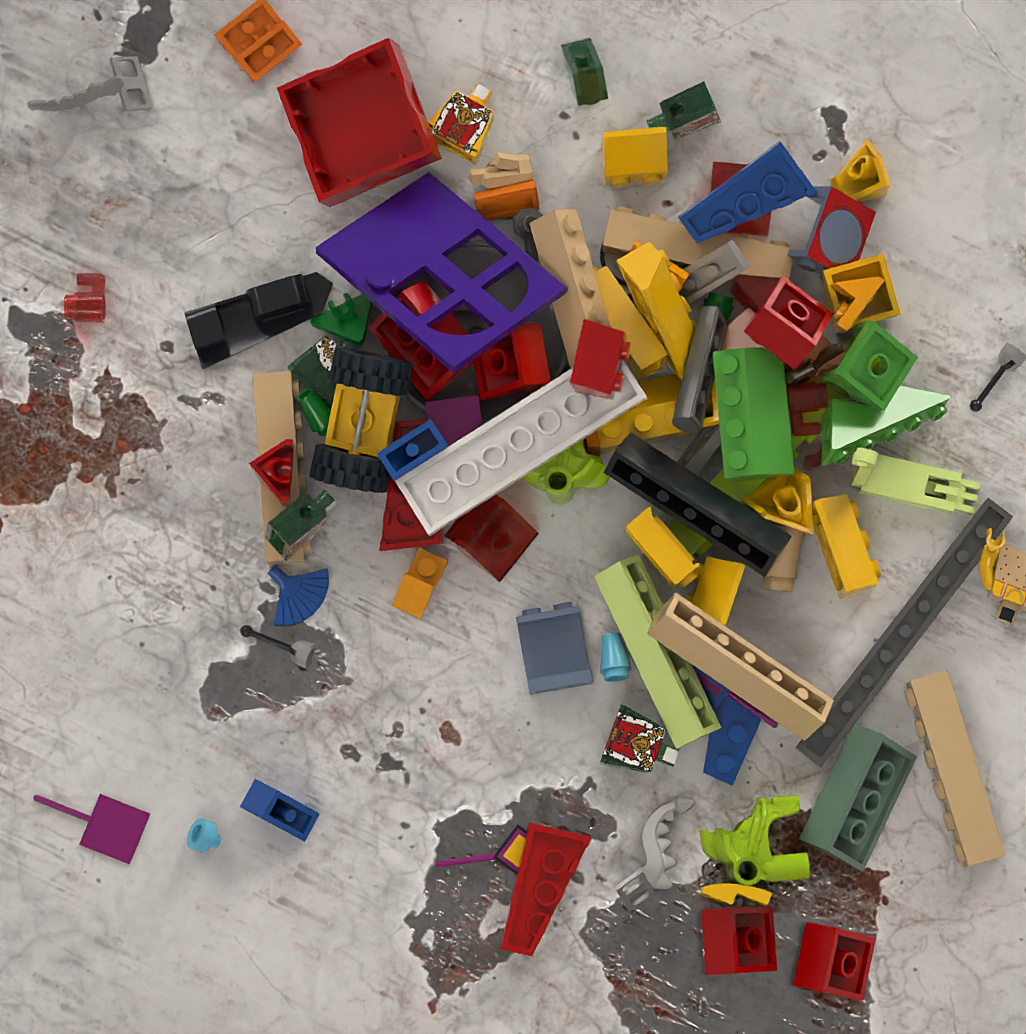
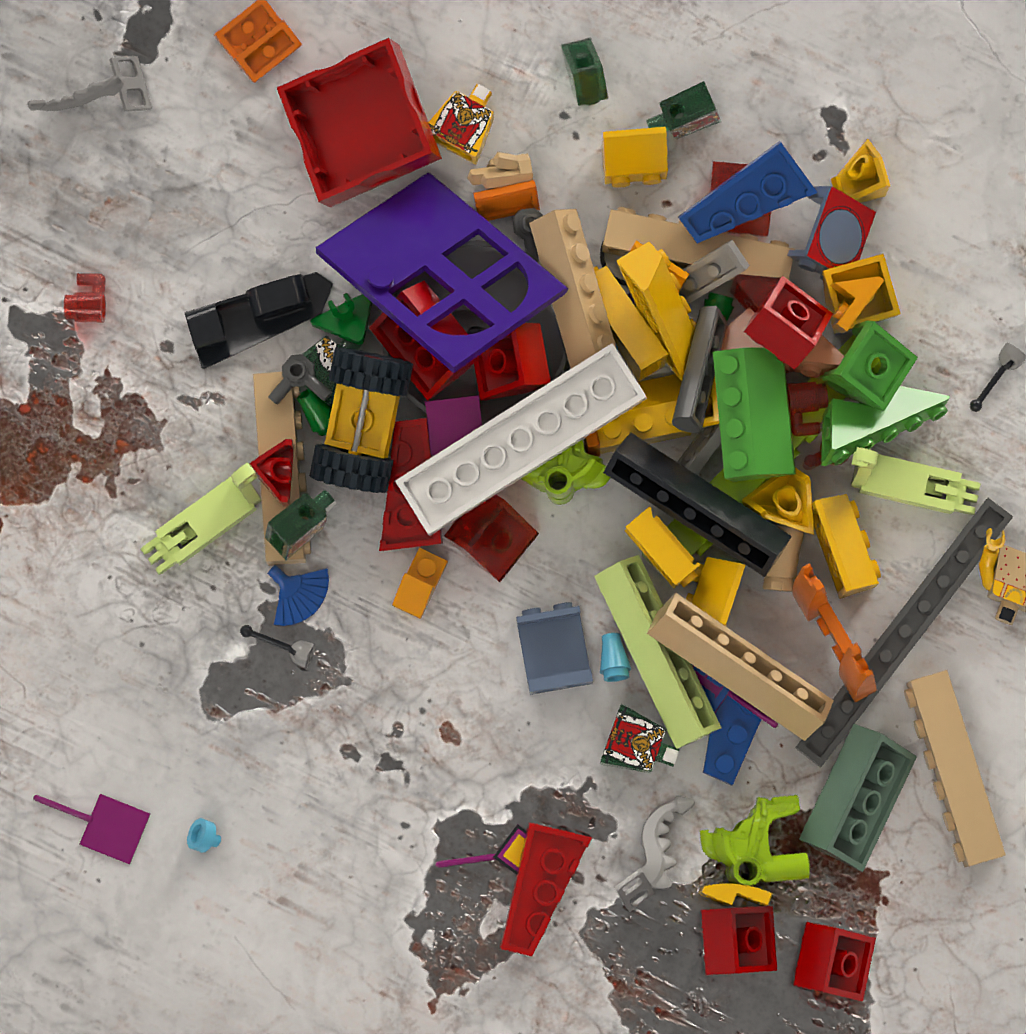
blue slope [240,779,320,842] -> none
blue slope [377,419,448,481] -> none
red slope [570,319,631,400] -> none
dark brown piece [785,344,844,385] -> none
none -> yellowish green hinge [141,463,262,575]
none -> dark grey piece [268,354,332,405]
none -> orange wedge [792,563,877,703]

